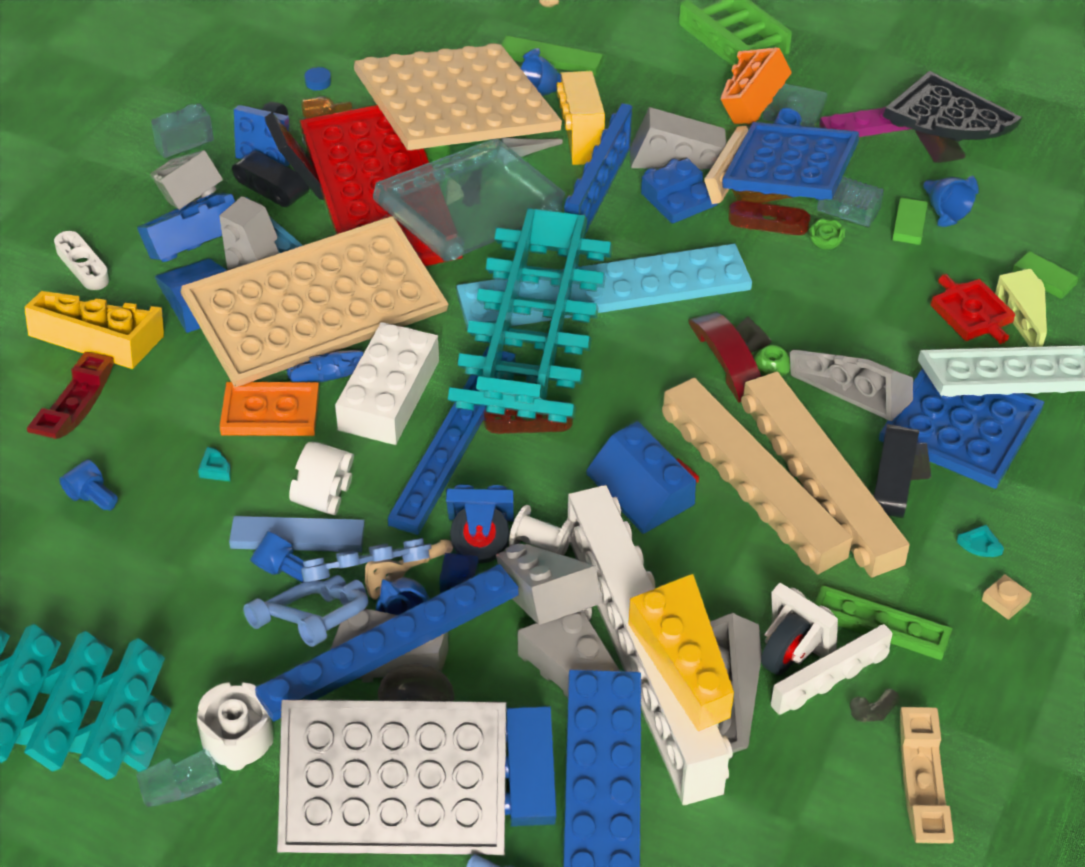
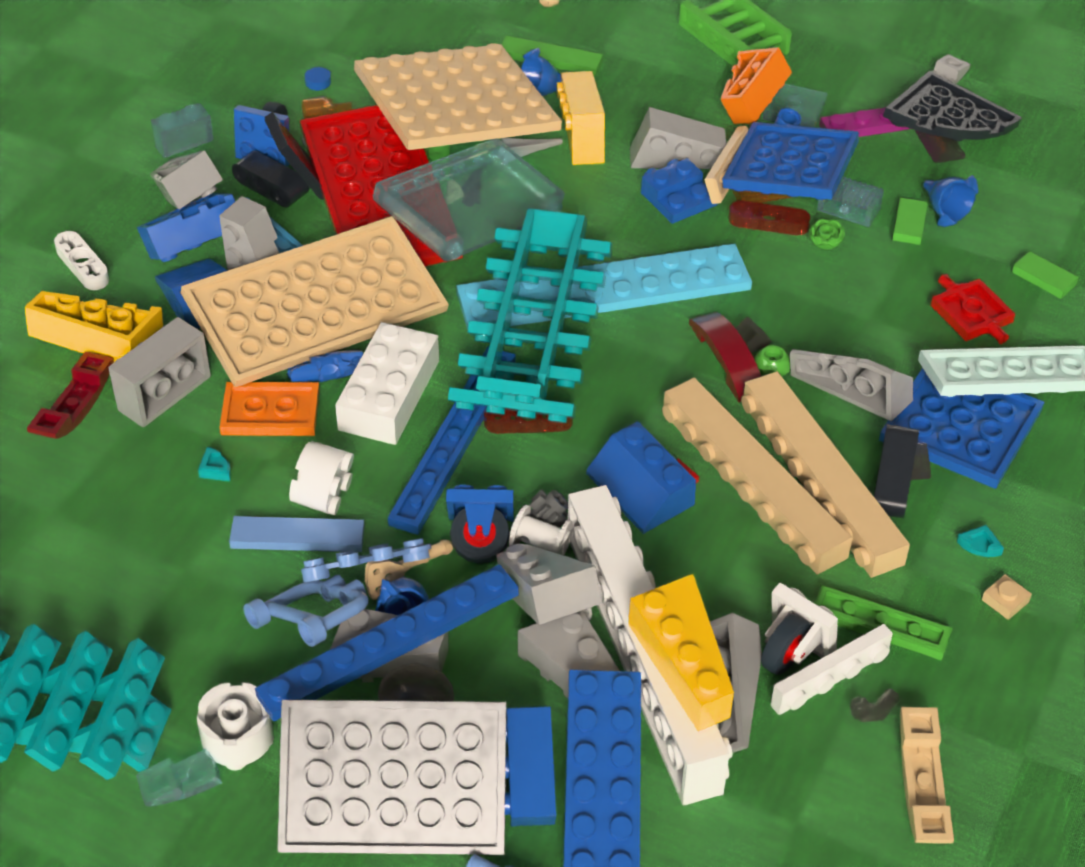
blue axle [59,459,118,511] -> none
blue axle [250,531,304,583] -> none
clear blue brick [439,553,479,594] -> none
blue plate [564,103,632,232] -> none
yellowish green slope [995,268,1047,347] -> none
none -> light grey brick [108,317,211,428]
none -> dark grey gear [529,489,568,527]
none -> light grey slope [922,54,971,84]

